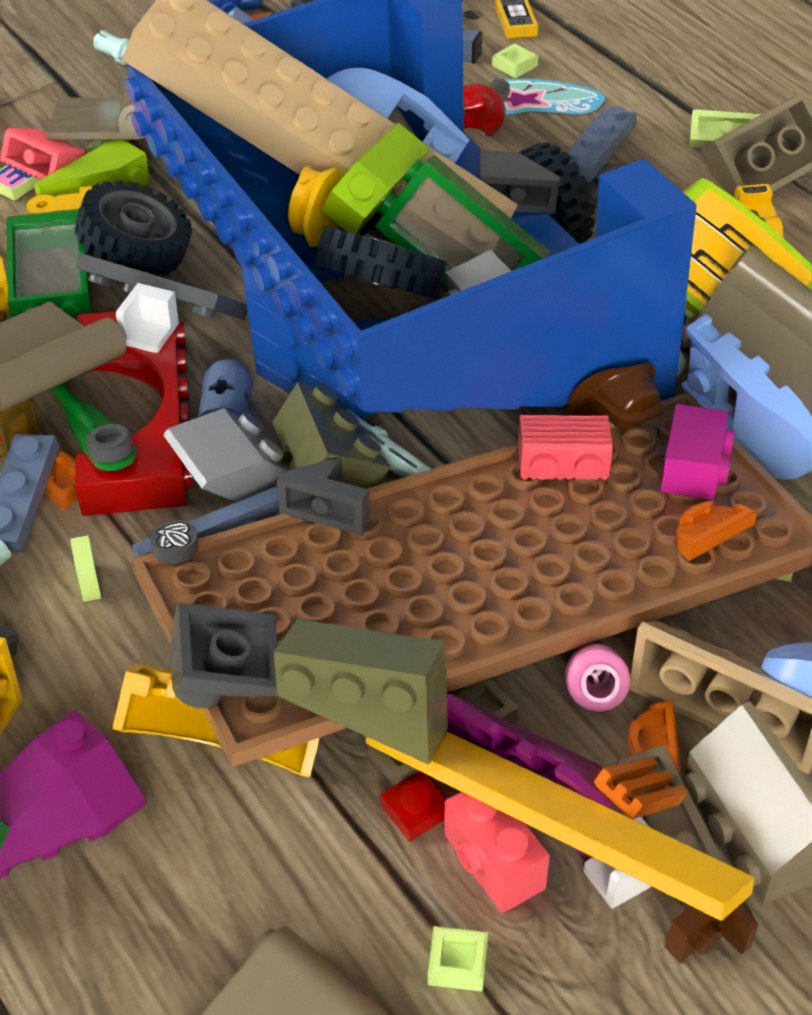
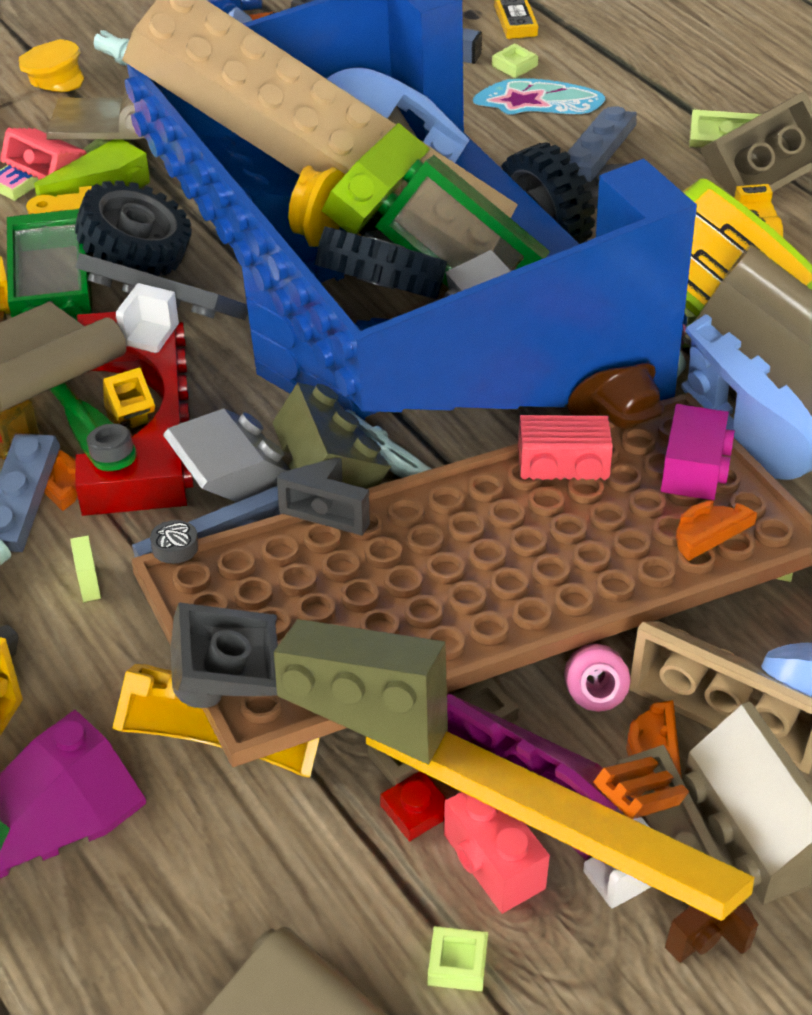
sand blue piece [198,359,253,417] -> none
red piece [463,79,510,136] -> none
dark grey slope [477,150,560,214] -> none
none -> yellow hat [19,39,84,92]
none -> yellow leg [103,367,155,429]

